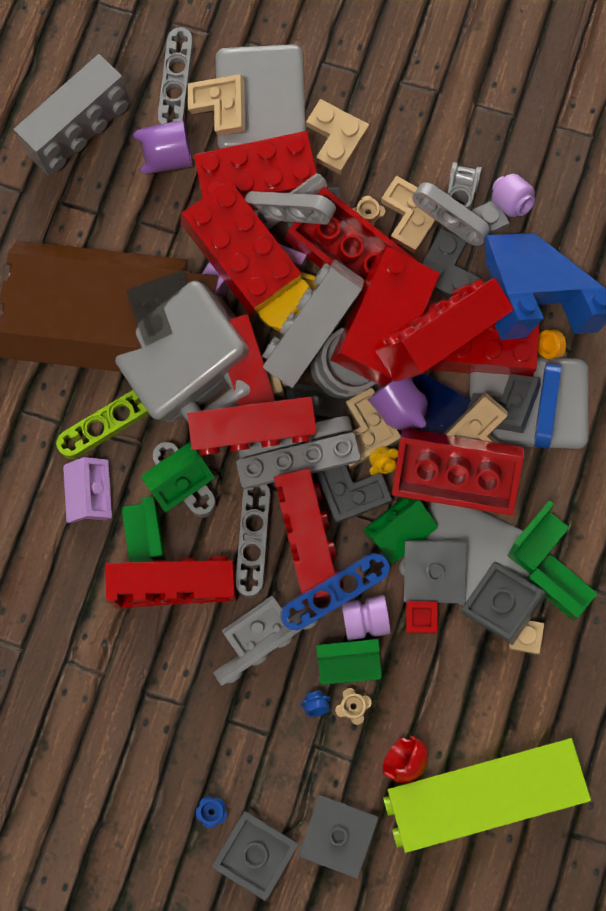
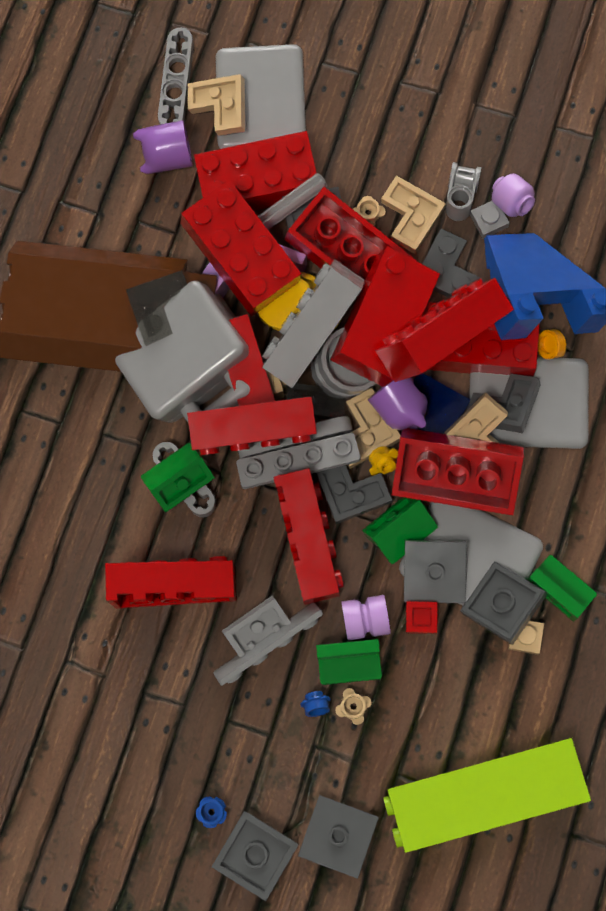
light grey brick [13,54,131,176] -> none
lime beam [56,390,150,459] -> none
lavender panel [63,457,112,523] -> none
green panel [122,496,166,563] -> none
light grey beam [236,484,271,598] -> none
light grey beam [245,191,336,224] -> none
blue beam [280,553,390,630] -> none
tan plate [306,99,369,175] -> none
red hair [382,736,429,784] -> none
light grey beam [412,183,490,246] -> none
green panel [507,500,569,575] -> none
blue beam [534,363,561,449] -> none

